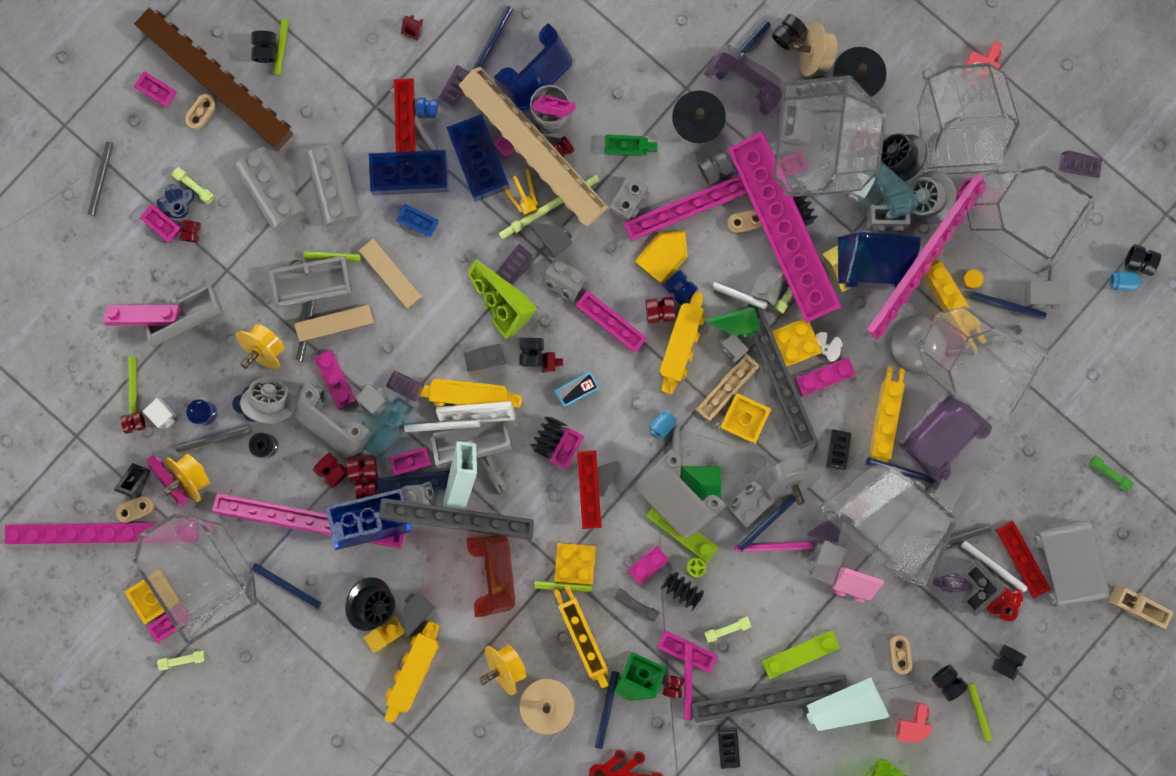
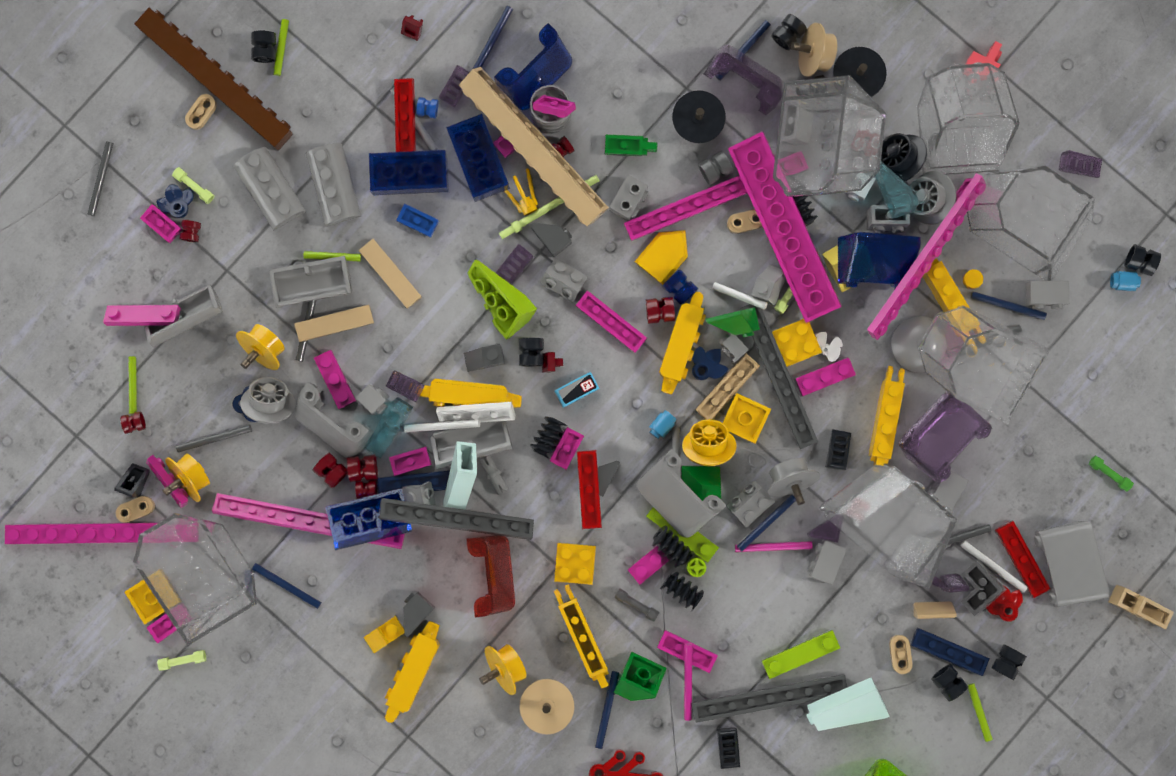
dark pink plate [134,71,177,108] -> none
white brick [143,398,177,429] -> none
clear blue wheel [186,399,217,426] -> none
black wheel [249,433,279,458] -> none
black piece [345,577,395,631] -> none
lime bar [534,581,592,592] -> none
dark red wheel [663,675,684,698] -> none
yellowish green bar [704,616,752,643] -> none
bright pink slope [830,567,884,603] -> none
dark blue bar [866,457,936,484] -> none
coral brick [895,702,933,743] -> none
none -> black piece [652,525,694,568]
none -> yellow piece [682,419,736,466]
none -> dark blue plate [692,346,728,380]
none -> dark blue tile [910,627,990,676]
none -> tan slope [913,601,957,619]

